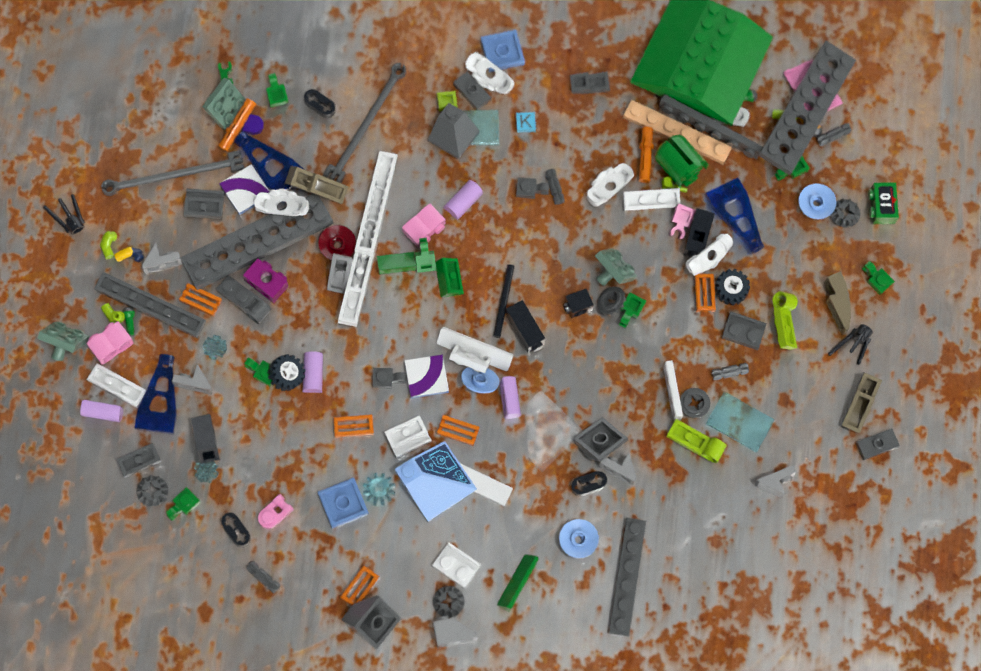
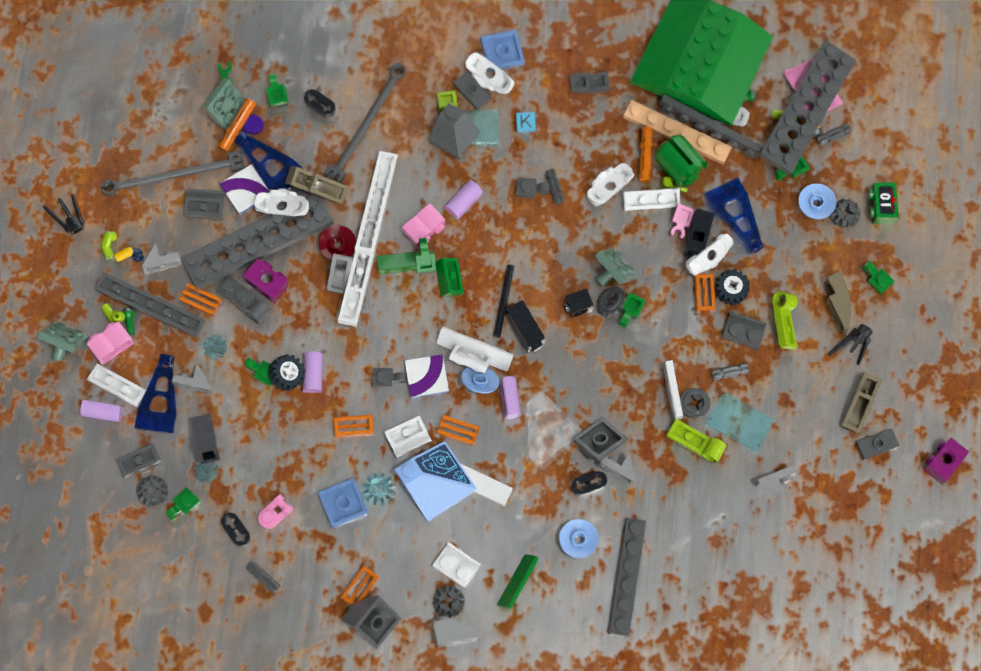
none -> magenta brick [924,437,969,485]

